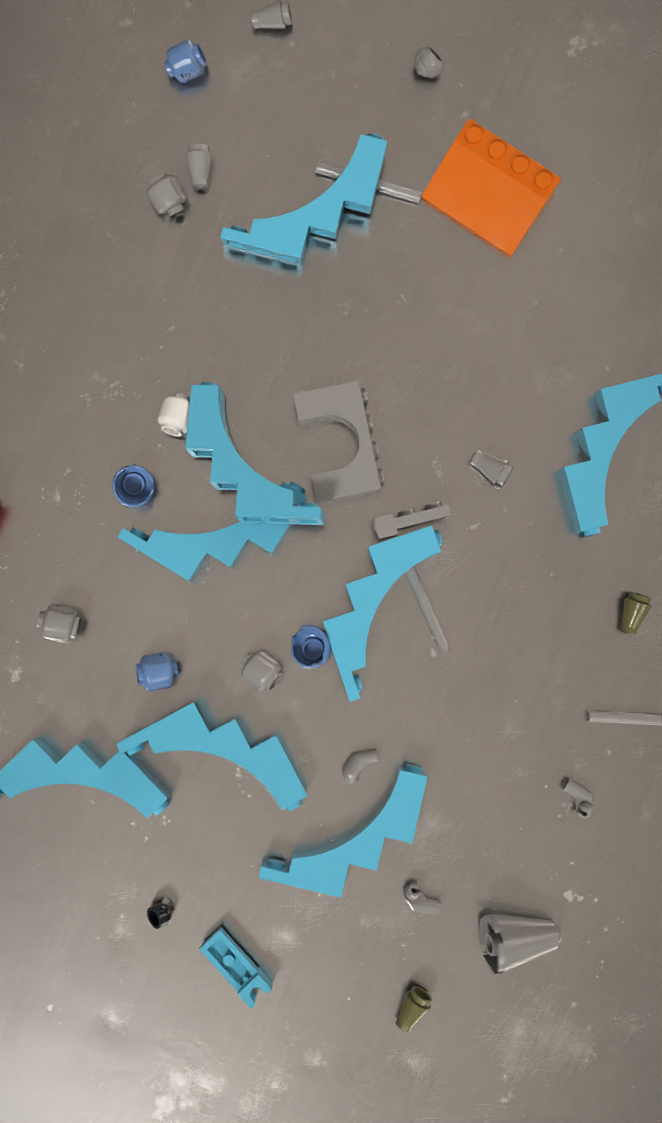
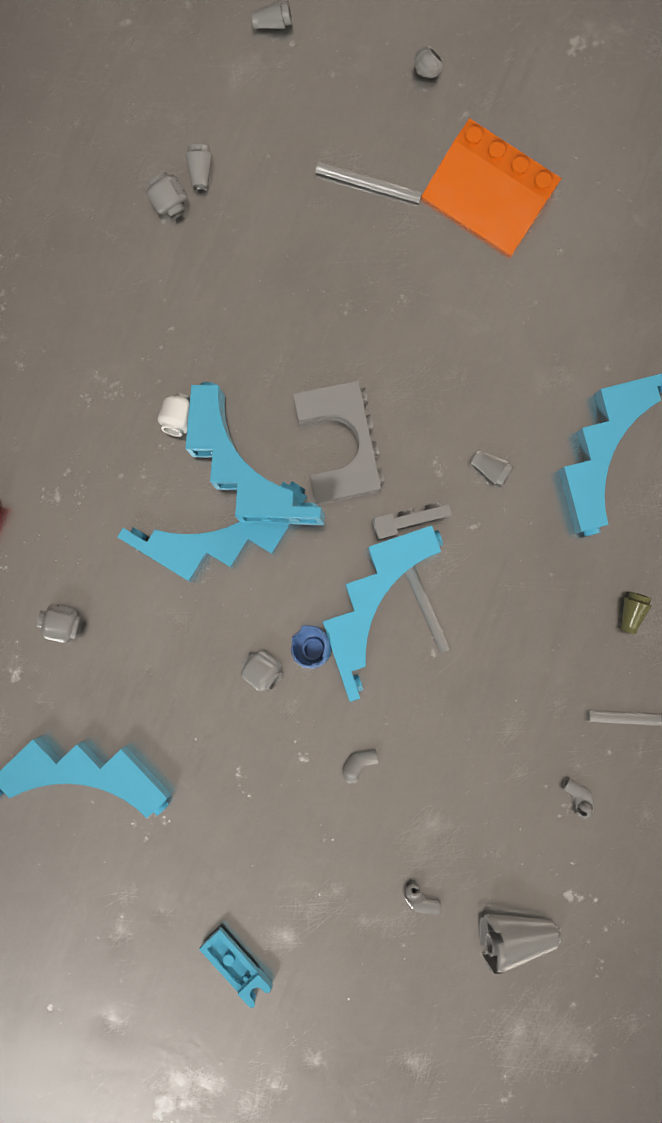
medium blue hair [112,464,155,507] -> none
medium azure arch [116,702,307,811] -> none
medium blue head [136,652,178,691] -> none
black hinge [147,903,172,929] -> none
medium blue head [164,40,207,83] -> none
medium azure arch [220,133,388,265] -> none
medium azure arch [258,764,428,898] -> none
olive cone [395,986,432,1033] -> none

